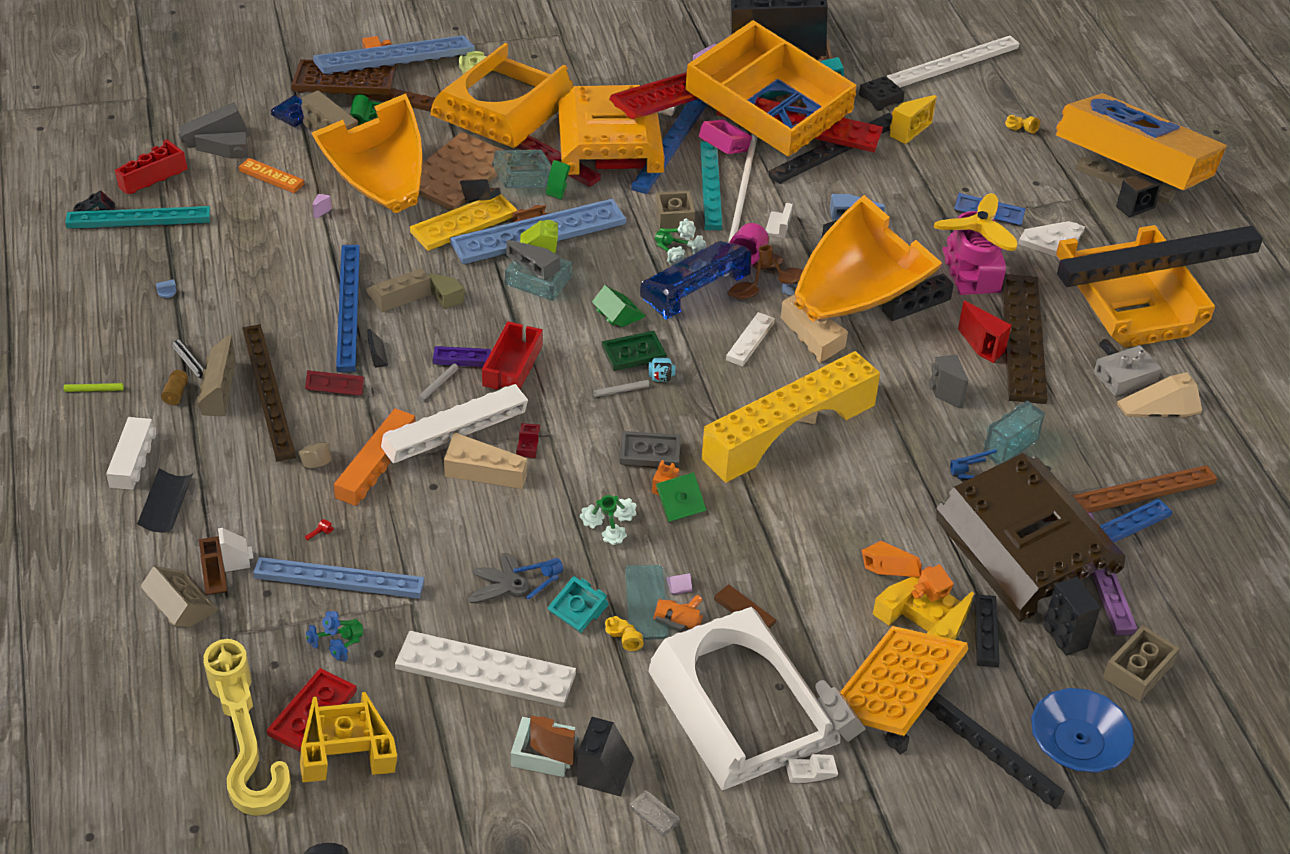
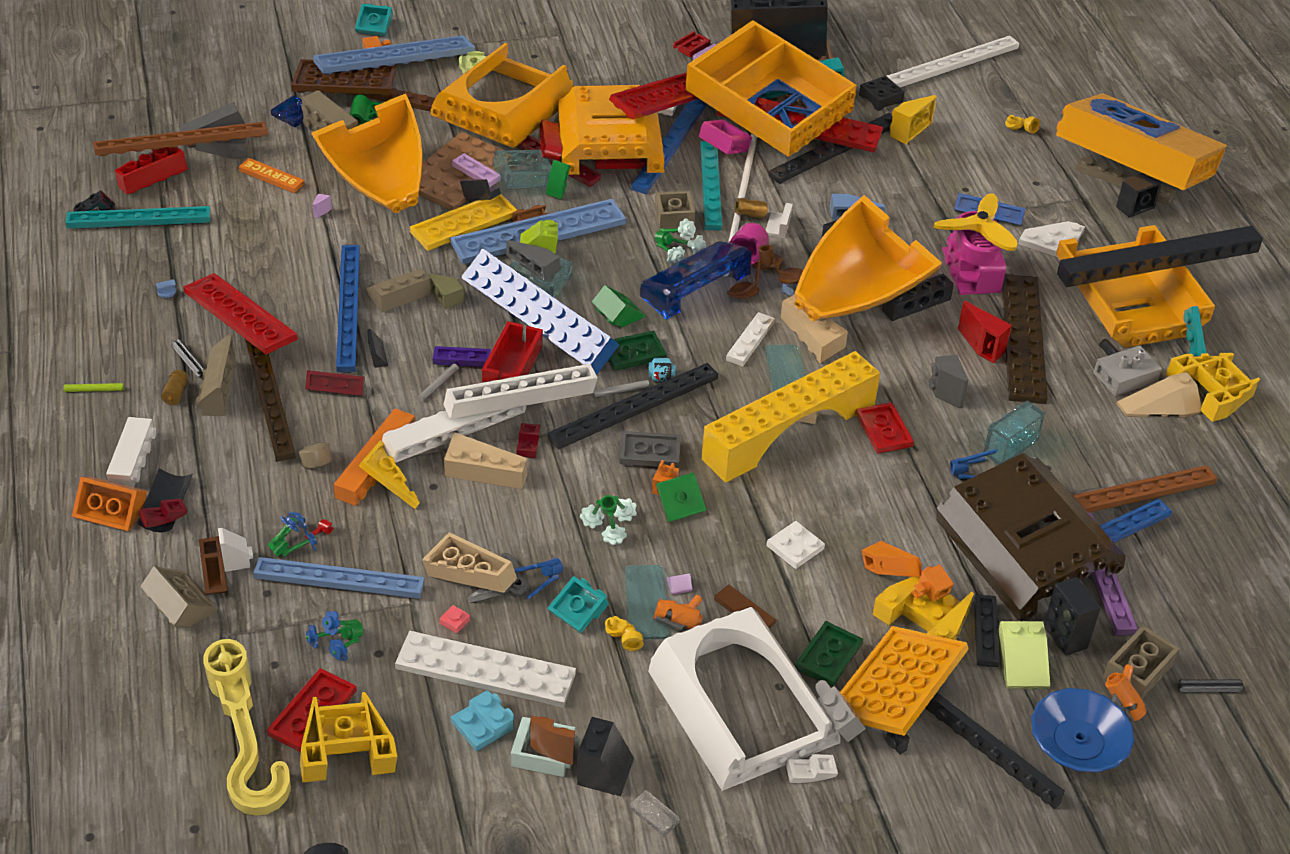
none -> orange slope [72,477,147,531]
none -> dark orange plate [92,121,268,156]
none -> dark red slope [139,499,188,528]
none -> red plate [183,273,298,354]
none -> plant [267,512,317,557]
none -> teal plate [355,3,394,36]
none -> yellow wing [359,440,420,509]
none -> tan wedge [422,532,517,593]
none -> coral plate [440,605,470,633]
none -> white brick [443,364,597,419]
none -> medium azure plate [451,690,514,752]
none -> lavender plate [452,153,501,187]
none -> brick [461,248,619,375]
none -> red beam [539,120,562,161]
none -> black plate [548,363,718,450]
none -> red plate [673,31,711,57]
none -> pearl gold piece [734,198,768,219]
none -> clear light blue piece [765,344,804,392]
none -> white plate [766,521,825,569]
none -> dark green plate [795,621,863,687]
none -> red plate [856,402,914,454]
none -> yellowish green slope [998,621,1050,689]
none -> orange piece [1105,664,1147,721]
none -> yellow wedge [1165,353,1260,422]
none -> black axle [1178,679,1243,692]
none -> teal plate [1183,306,1206,357]

